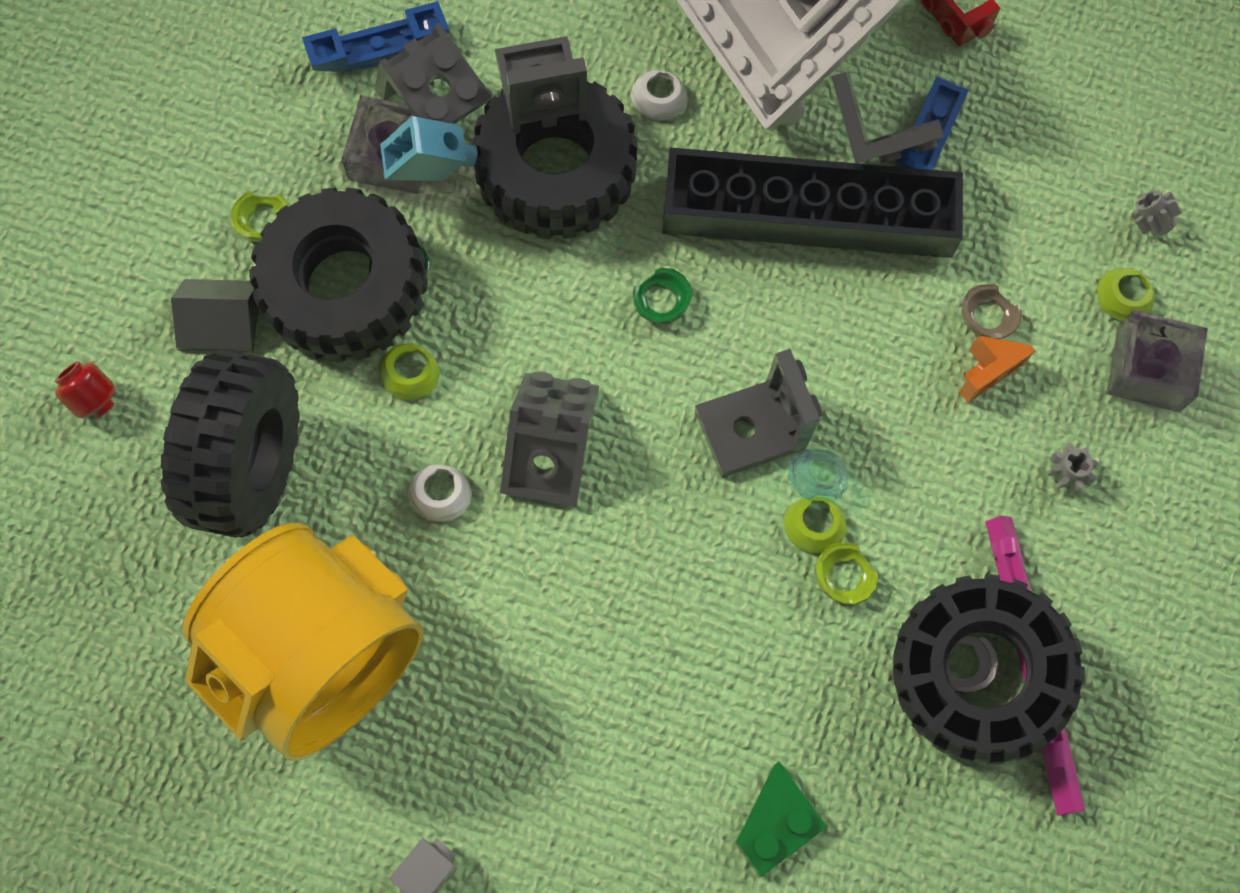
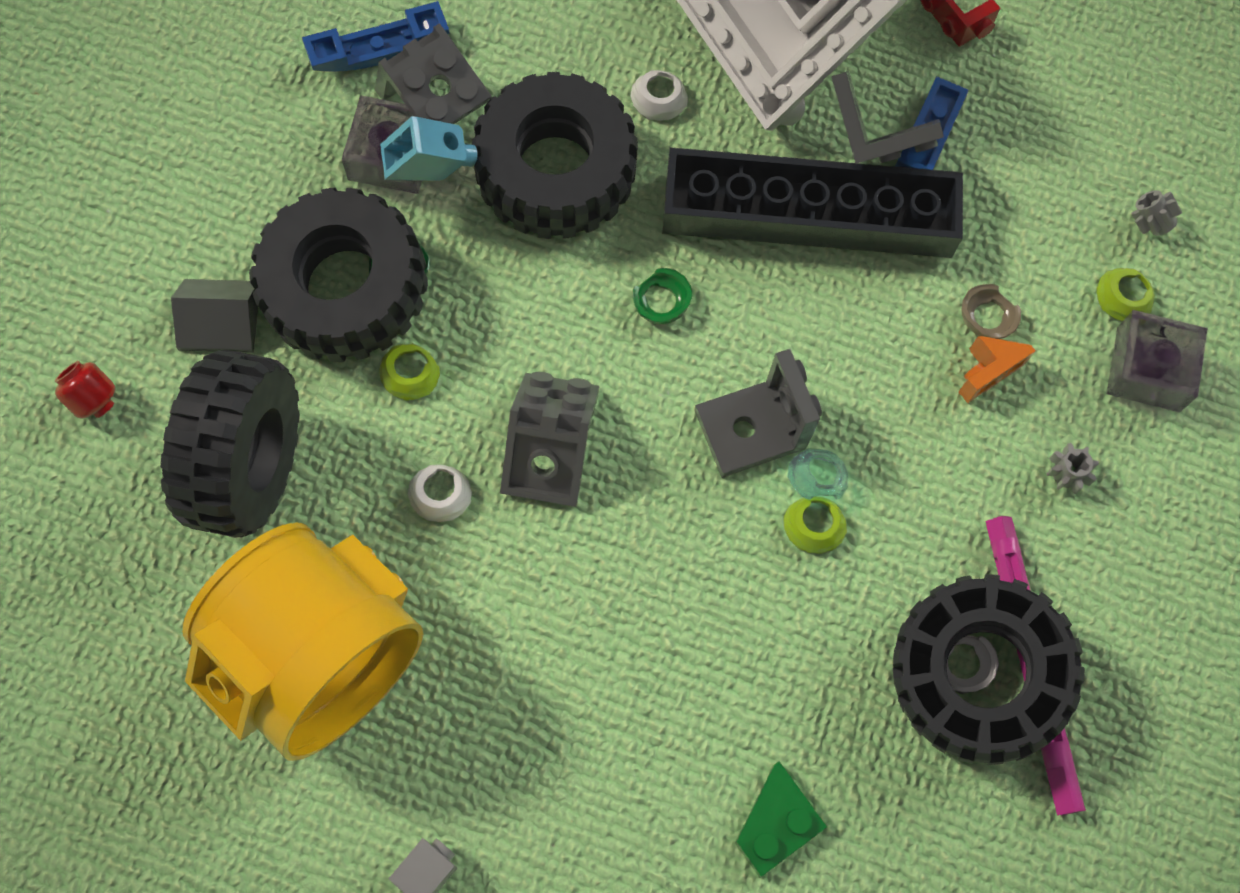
lime piece [230,191,290,242] -> none
dark grey bracket [495,36,587,133] -> none
lime piece [815,543,879,605] -> none

